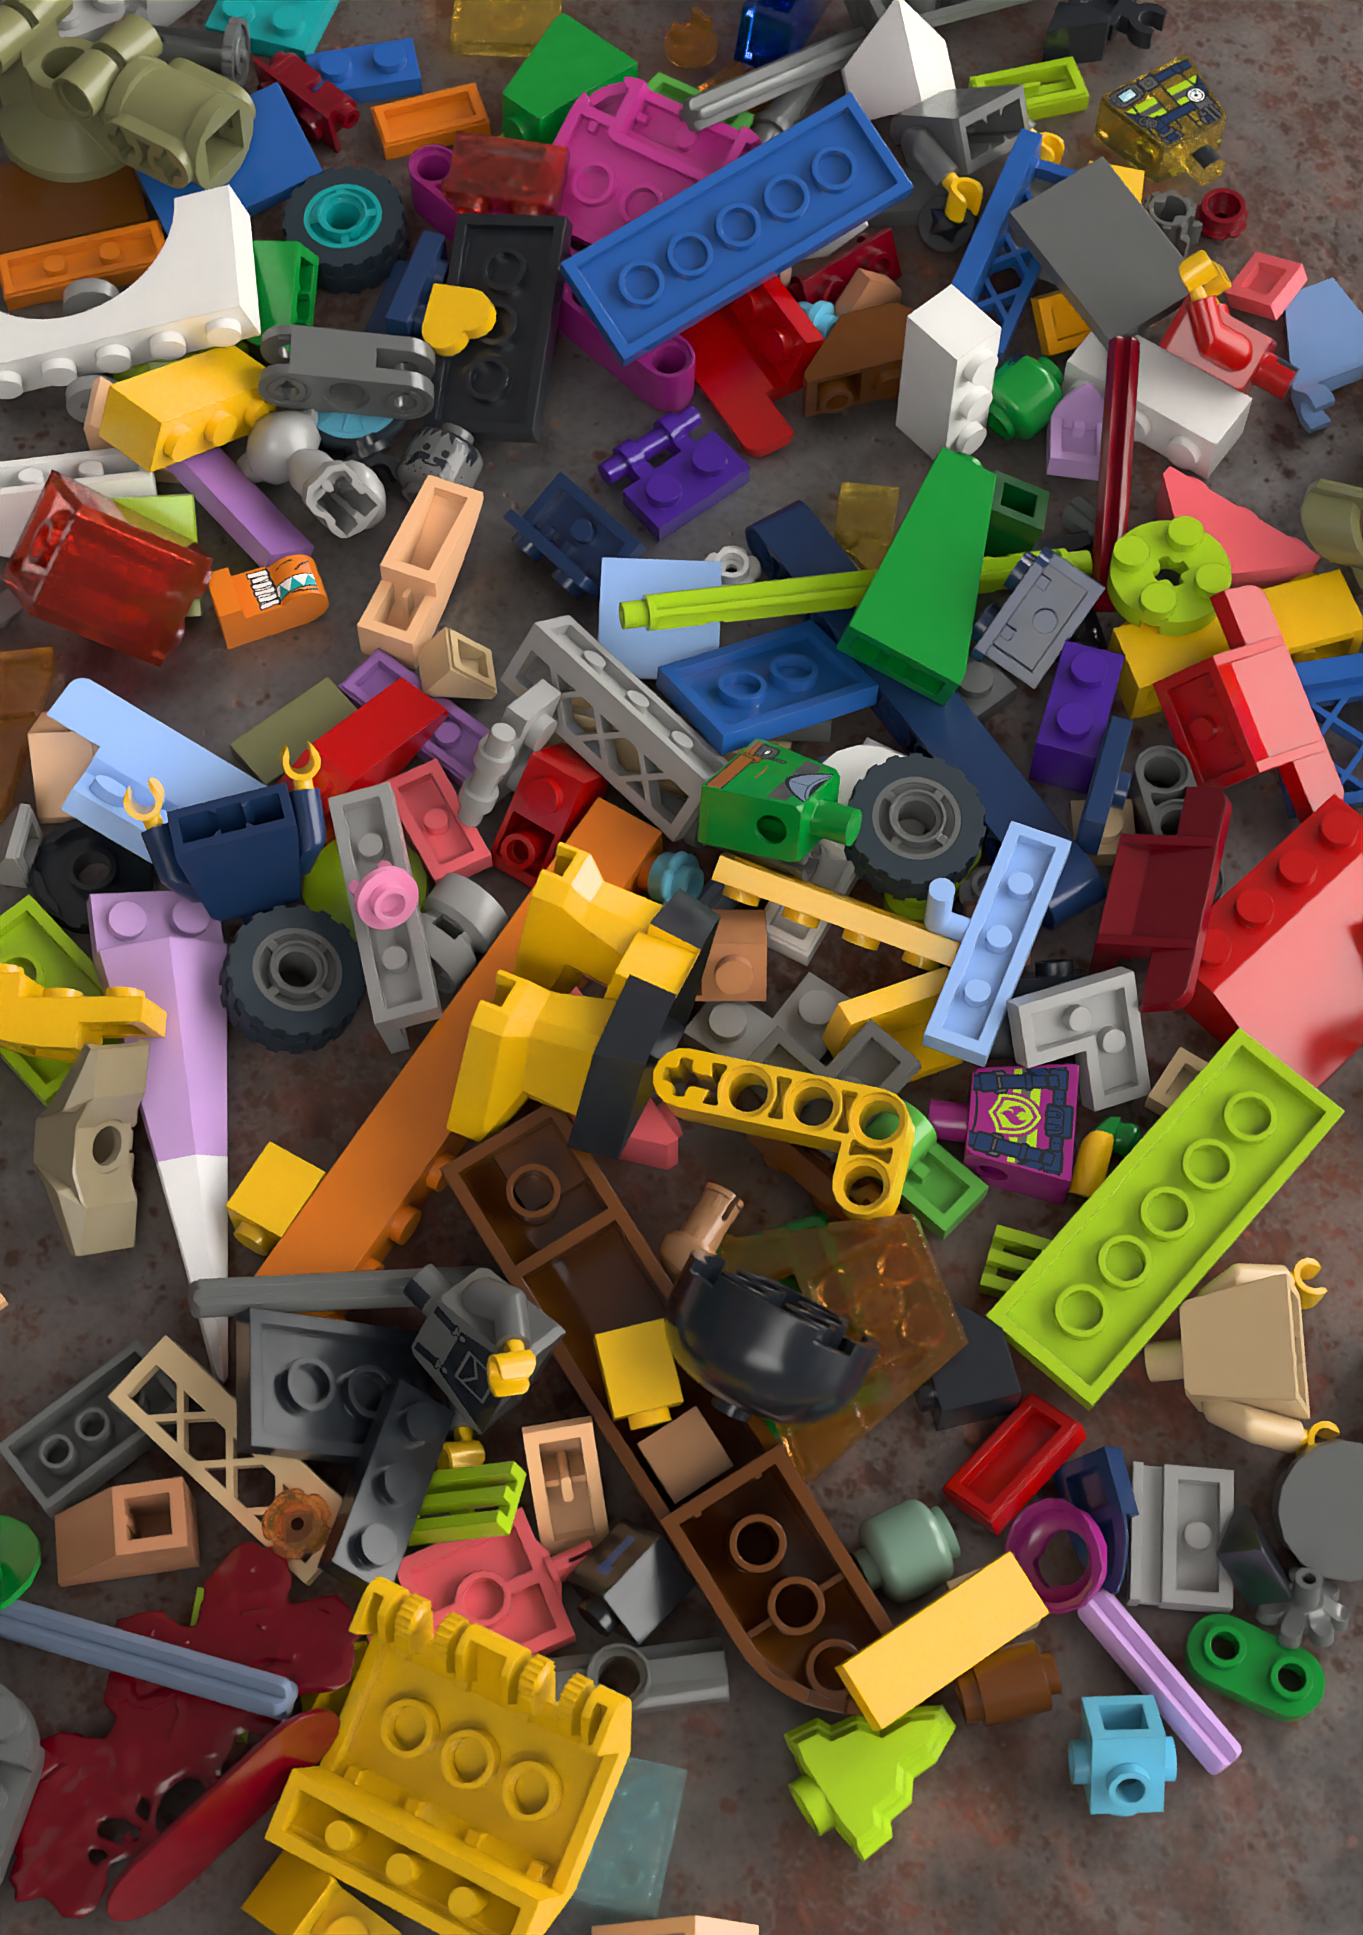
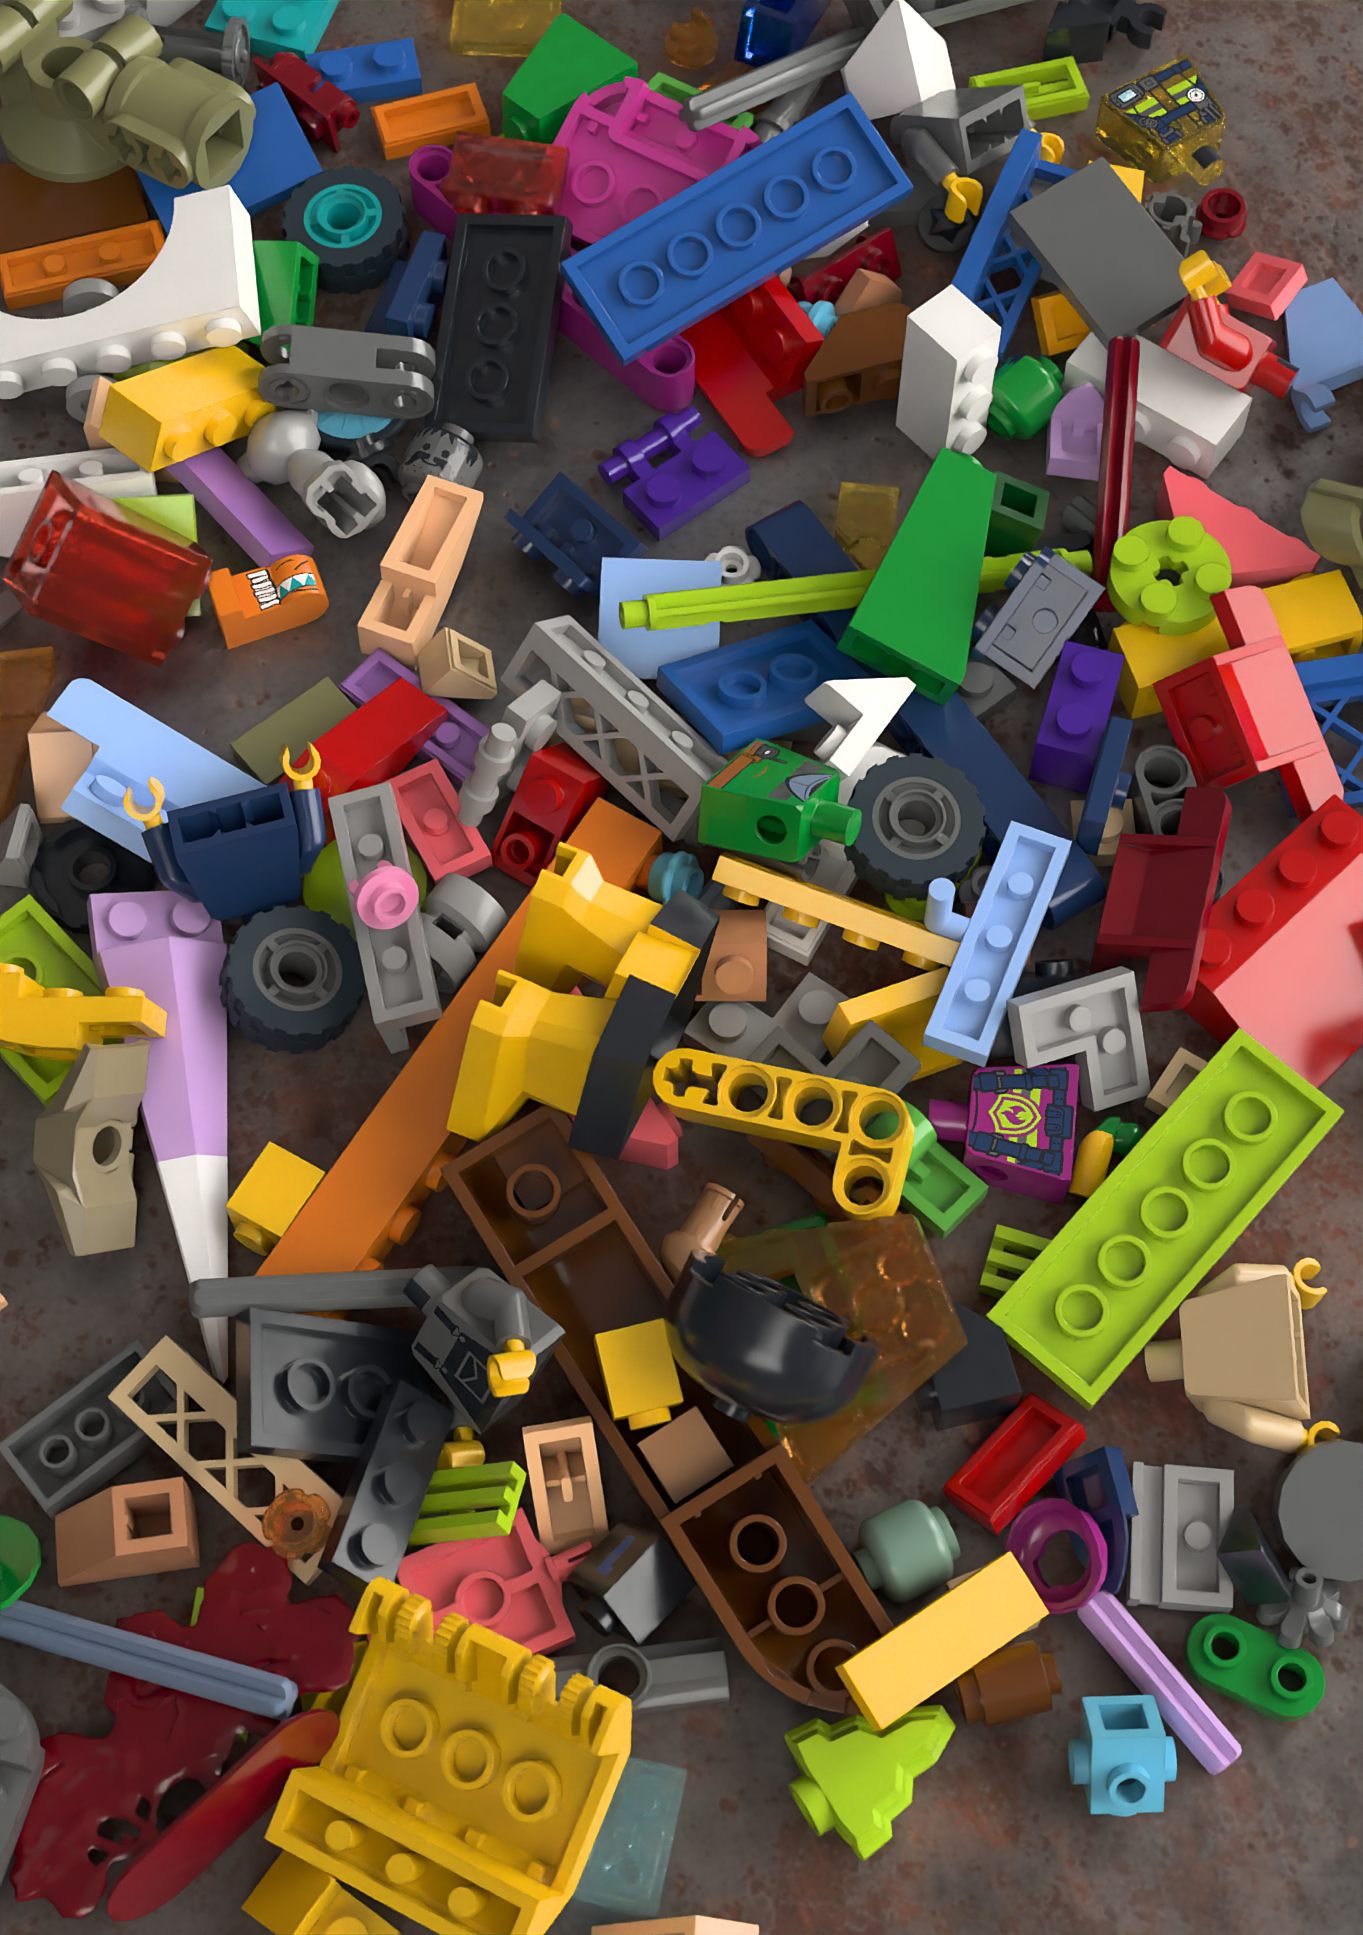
yellow tile [422,283,496,357] -> none
none -> white slope [805,677,916,783]

